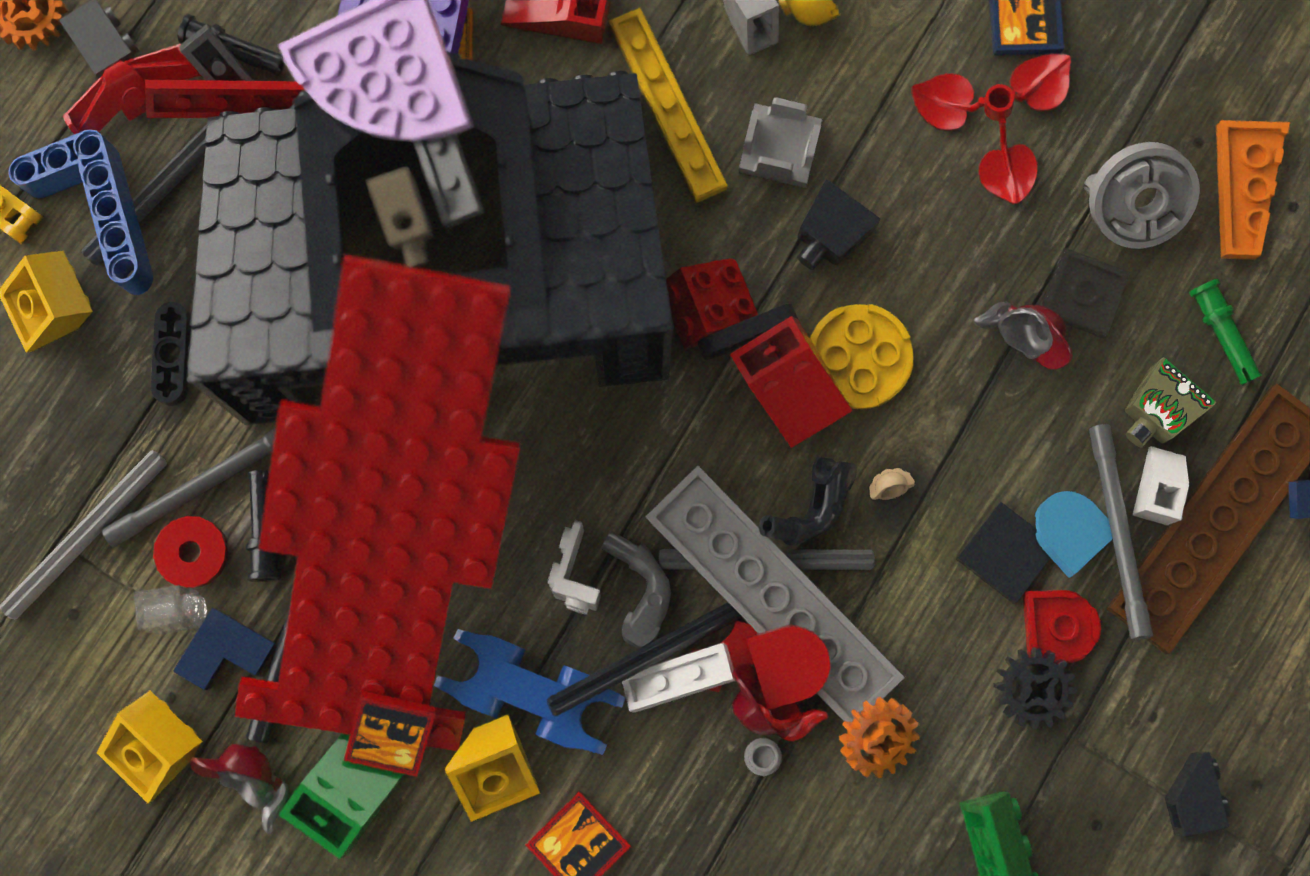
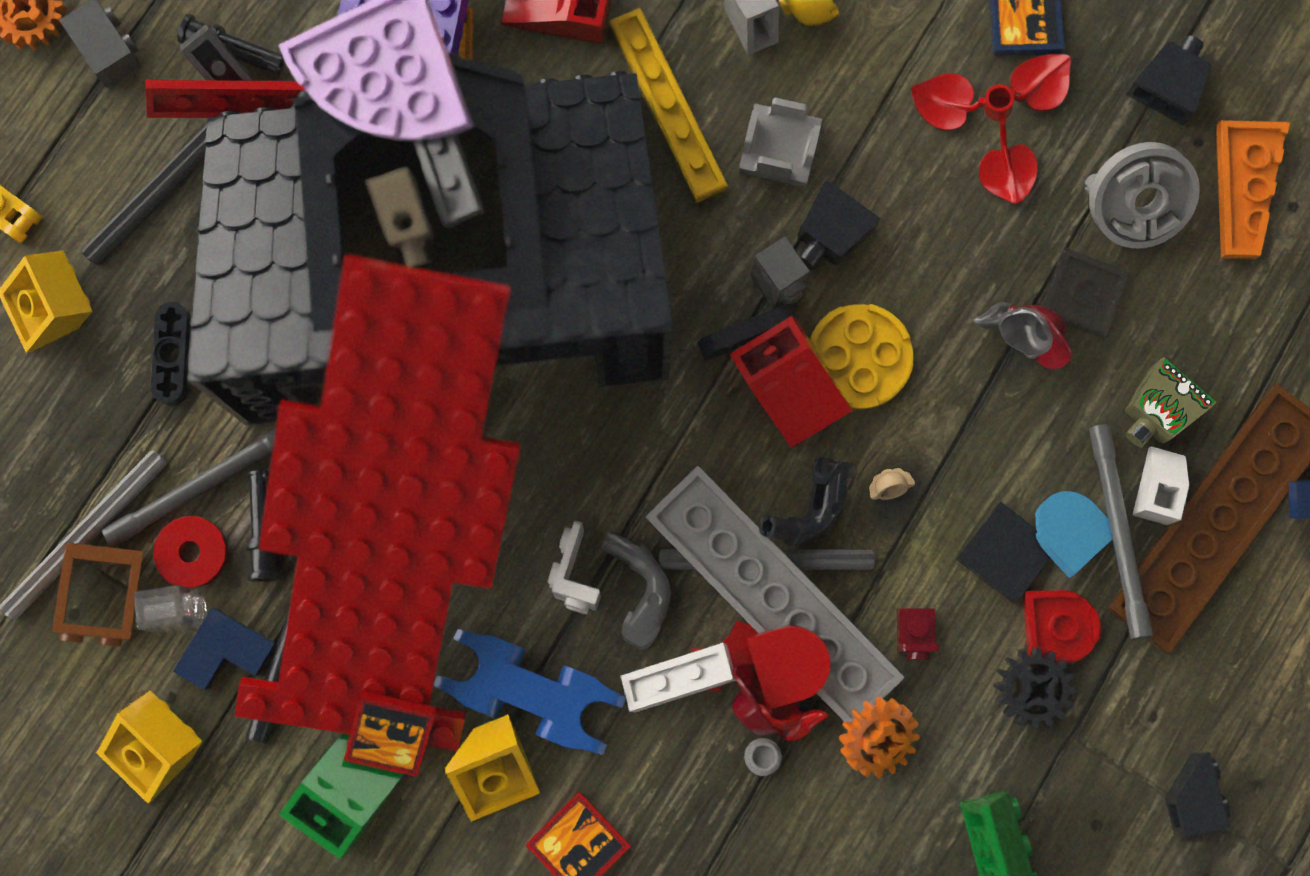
blue beam [8,129,153,295] -> none
red plate [63,43,201,135] -> none
hair [190,743,289,834] -> none
black axle [546,602,742,716] -> none
red bracket [666,258,758,349] -> none
green pin [1189,278,1262,385] -> none
none -> dark orange window [52,542,143,647]
none -> dark grey brick [750,236,810,308]
none -> dark red bracket [896,608,939,660]
none -> black torso [1125,36,1211,126]

